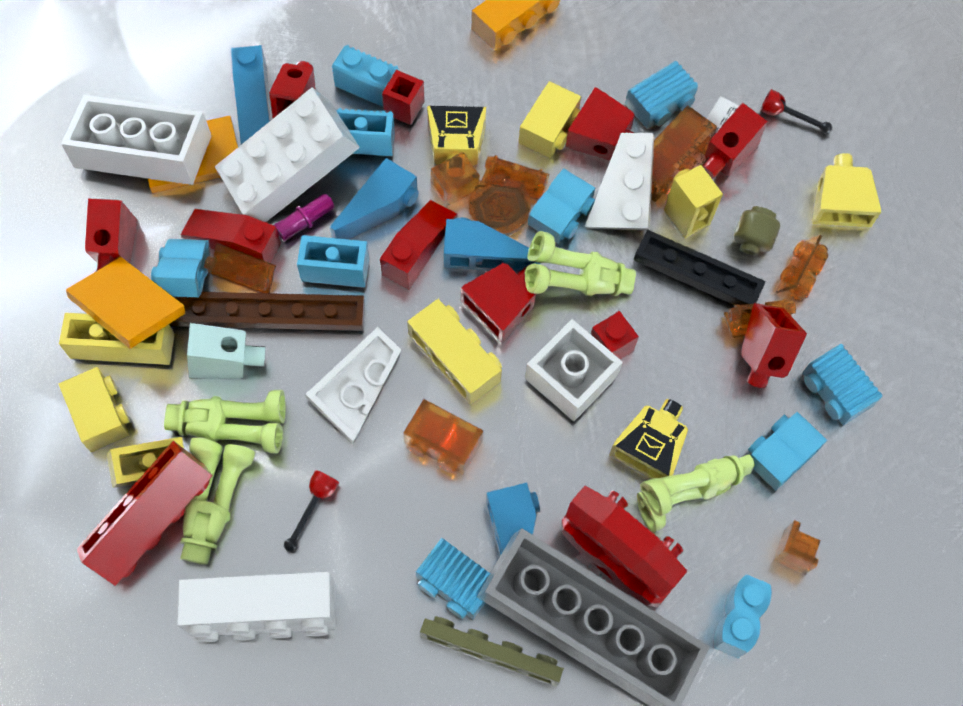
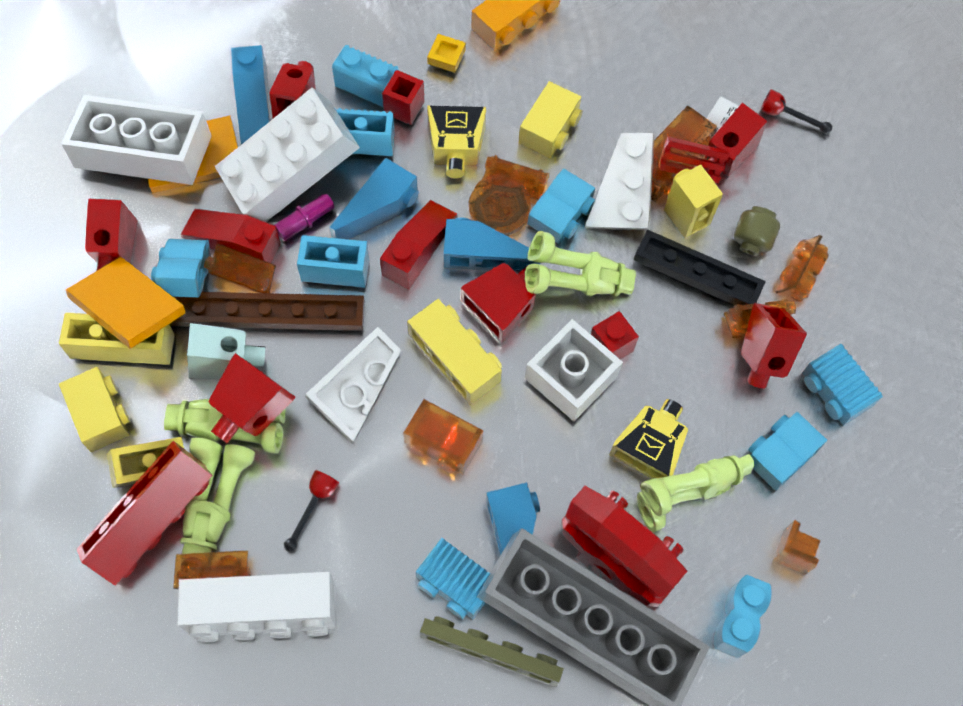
clear orange panel [431,152,480,207] -> none
red torso [565,87,635,161] -> none
medium azure brick [625,61,698,129] -> none
light yellow torso [812,153,881,227] -> none
none -> clear orange hinge [173,550,251,589]
none -> red torso [209,353,296,443]
none -> yellow plate [427,34,466,73]
none -> red tile [657,136,730,184]

